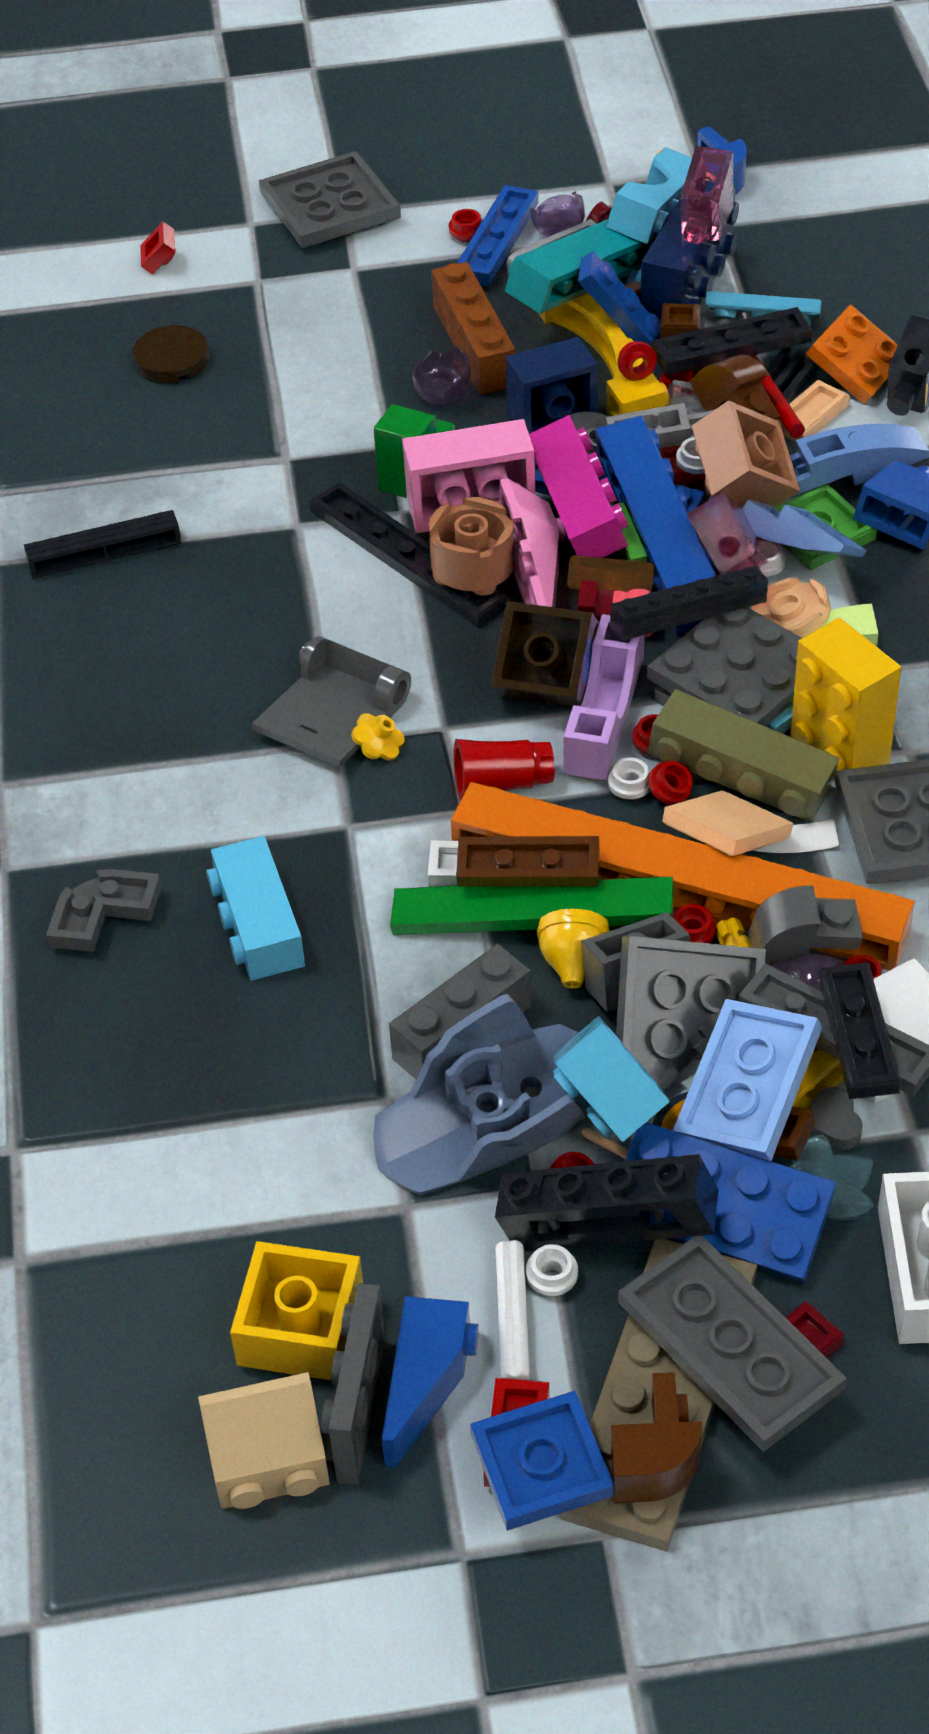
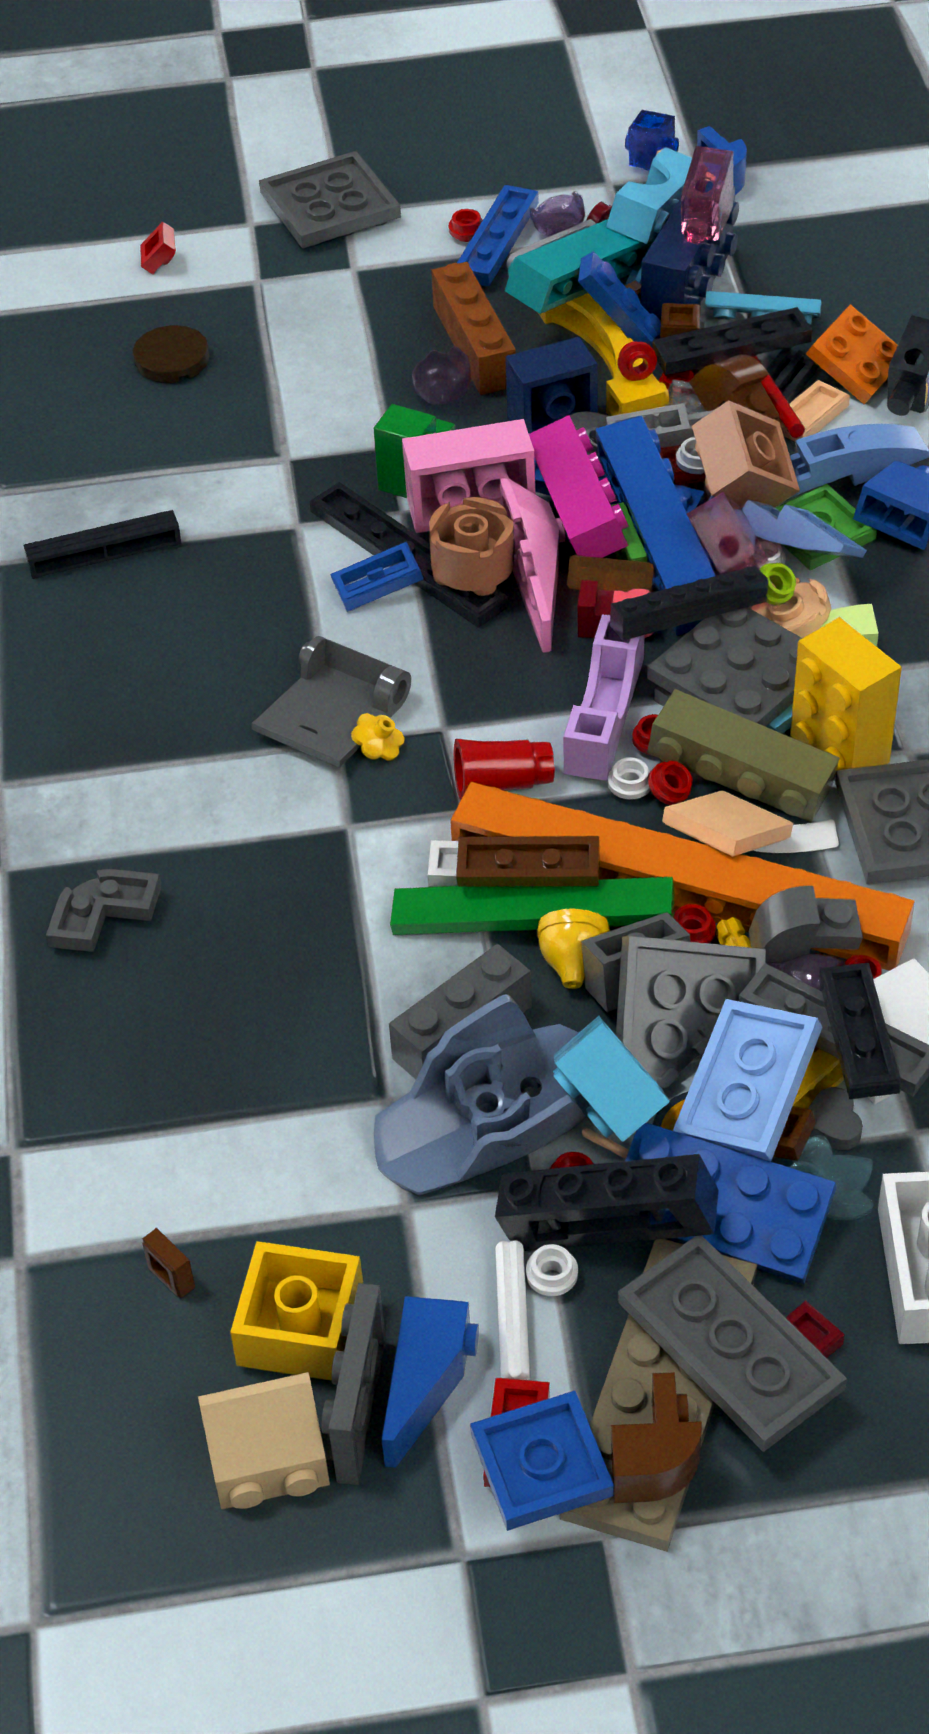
medium azure brick [206,836,305,981] -> none
dark brown brick [491,601,599,708] -> none
none -> reddish brown tile [142,1228,195,1298]
none -> blue tile [330,542,423,612]
none -> clear blue brick [625,110,679,171]
none -> lime plate [759,563,796,605]

